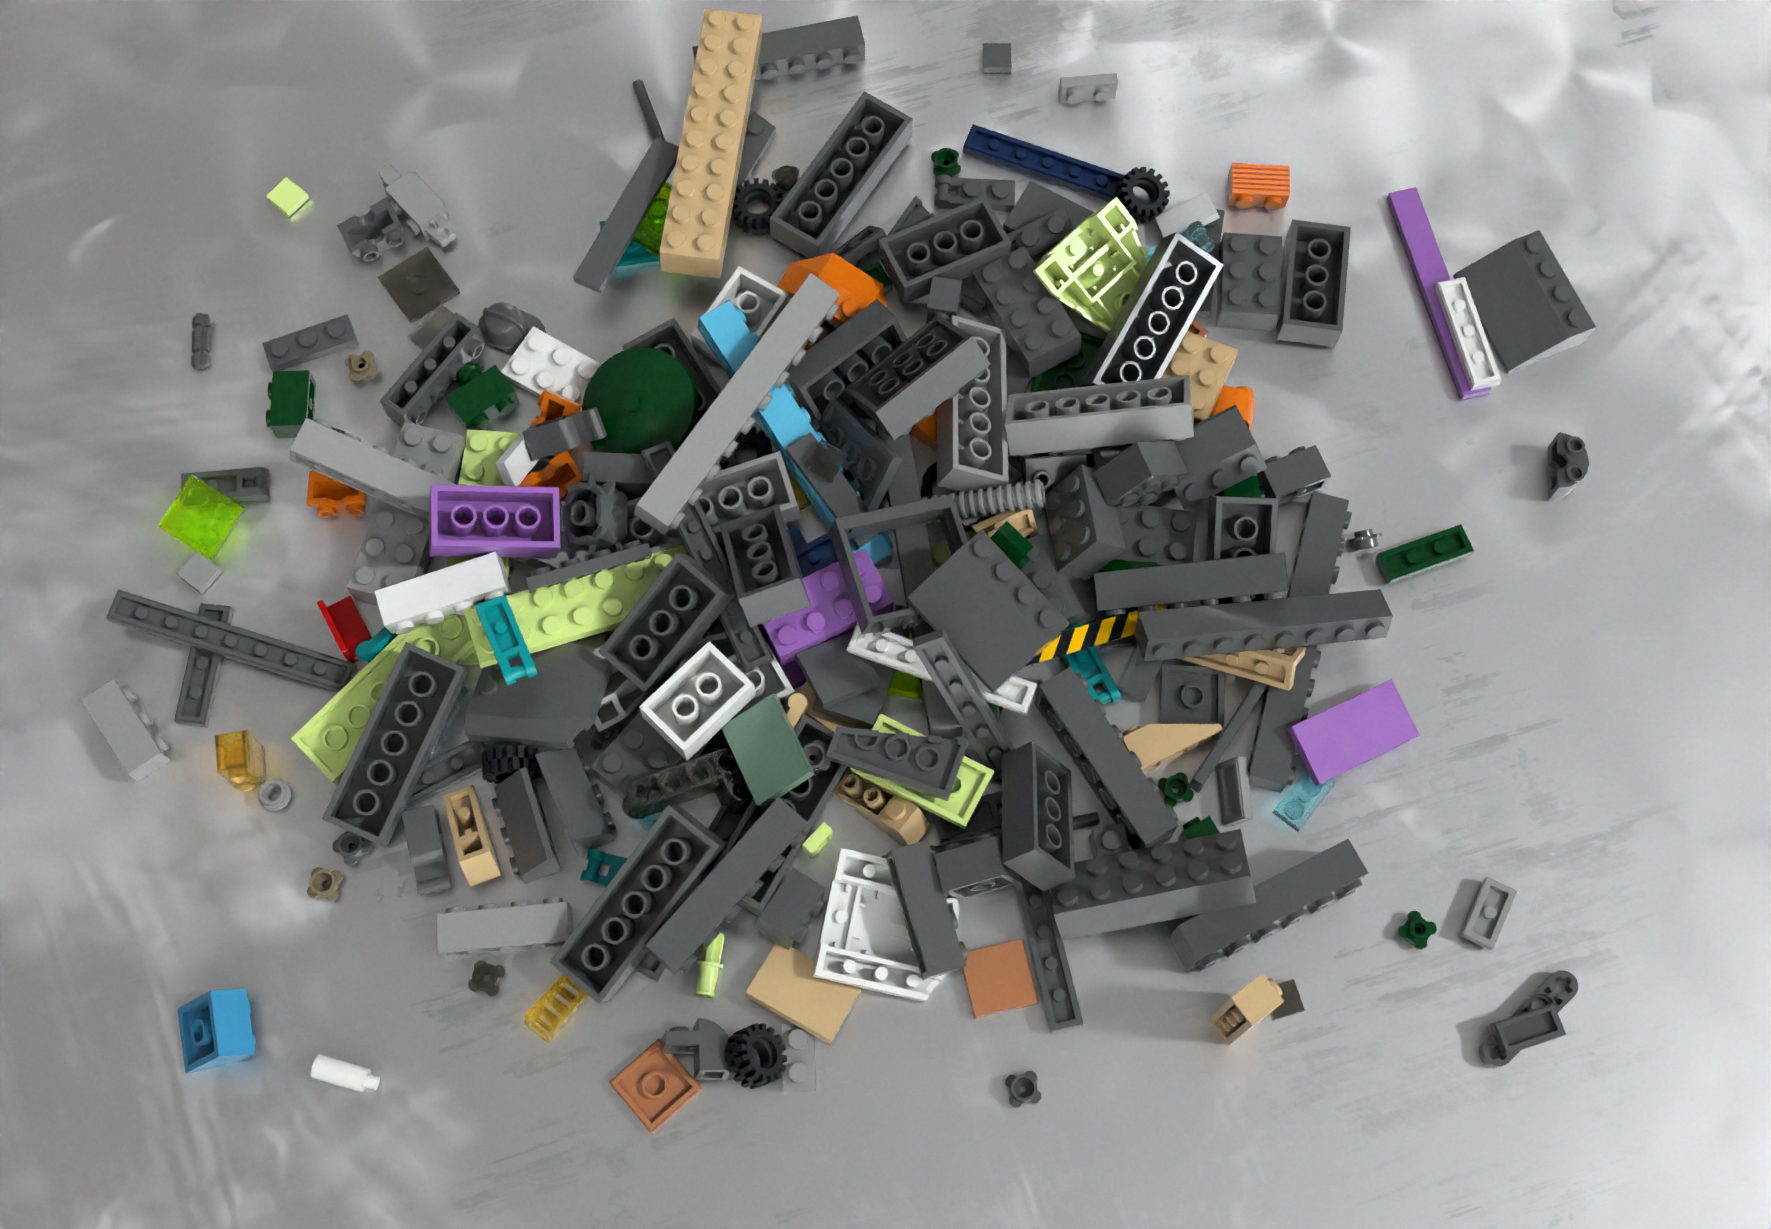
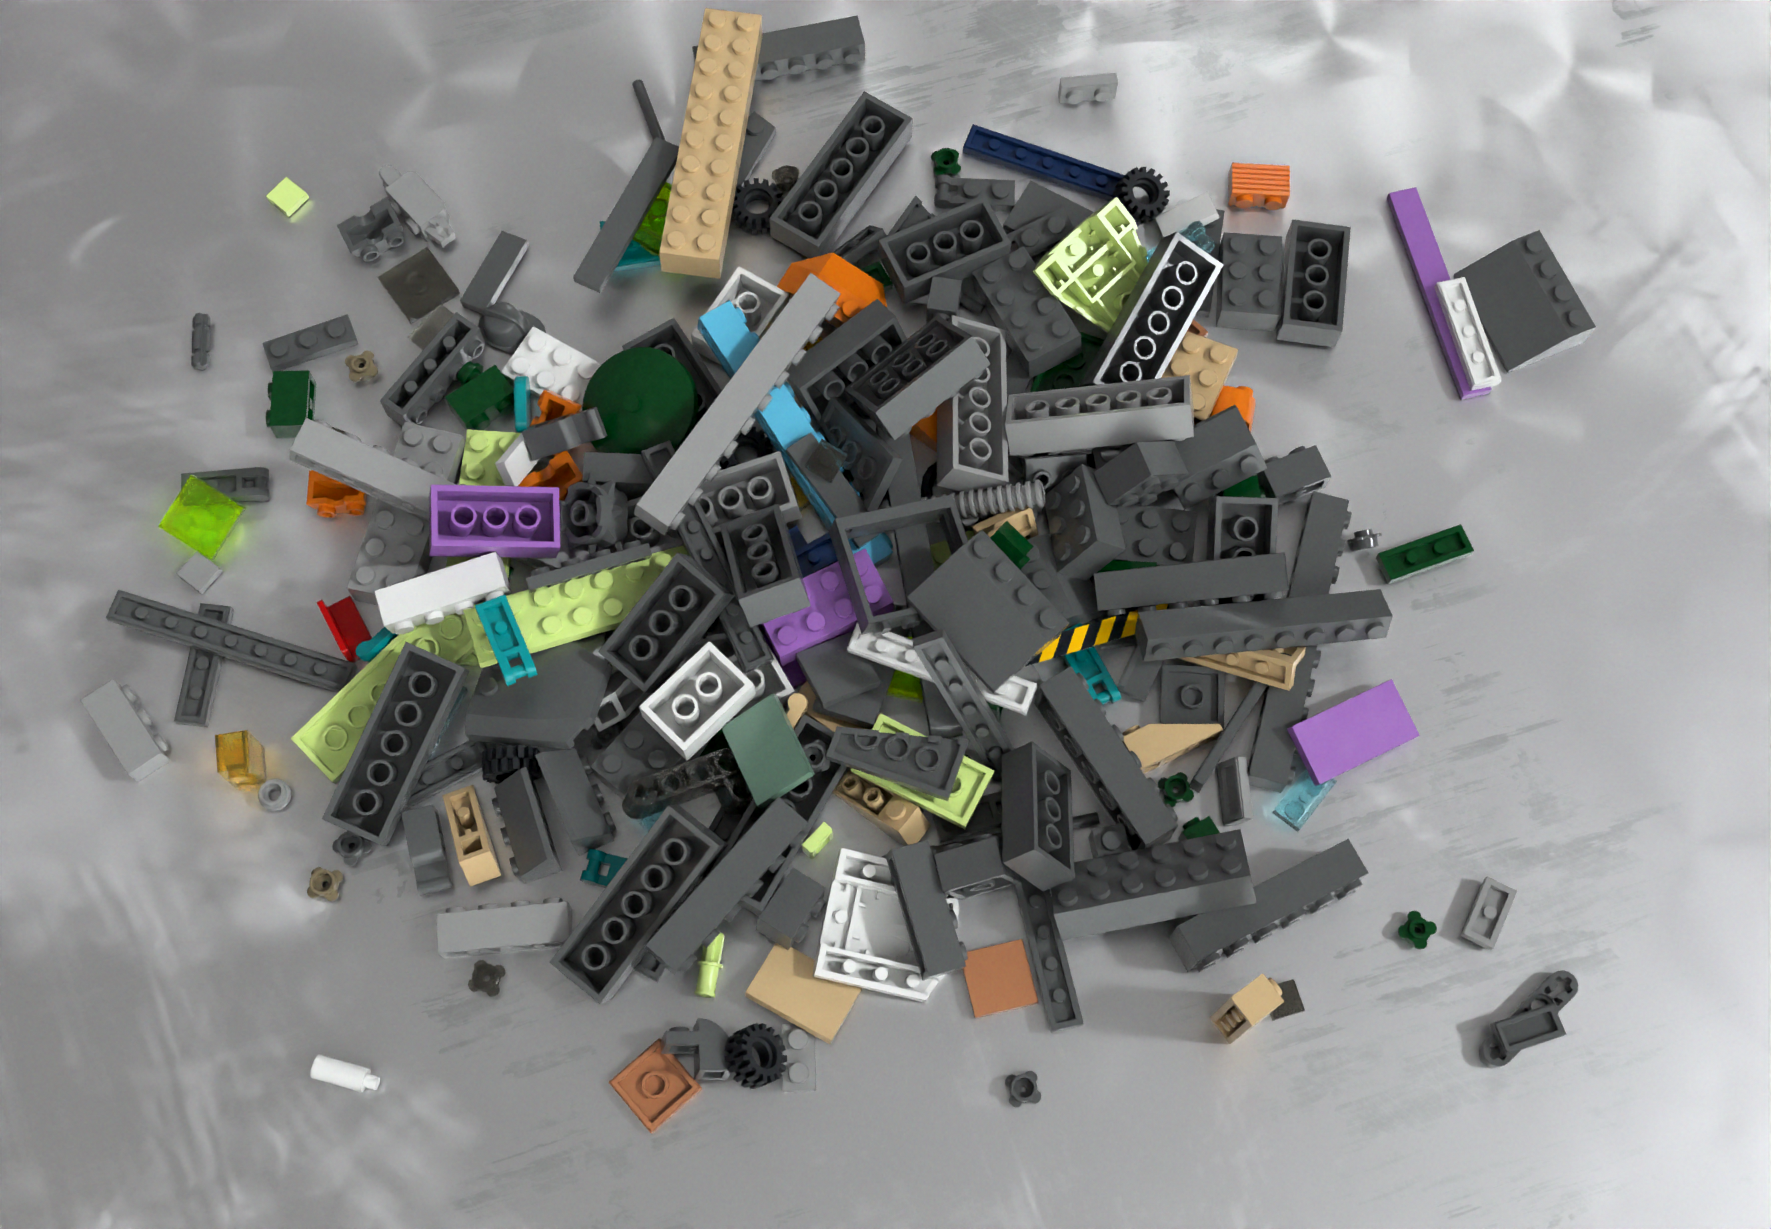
dark azure slope [177,989,256,1073] -> none
clear yellow slope [524,974,589,1043] -> none
dark grey tile [983,43,1012,73] -> none
dark grey cylinder [1548,432,1589,501] -> none
none -> dark grey tile [460,231,529,314]
none -> teal tile [514,376,531,433]

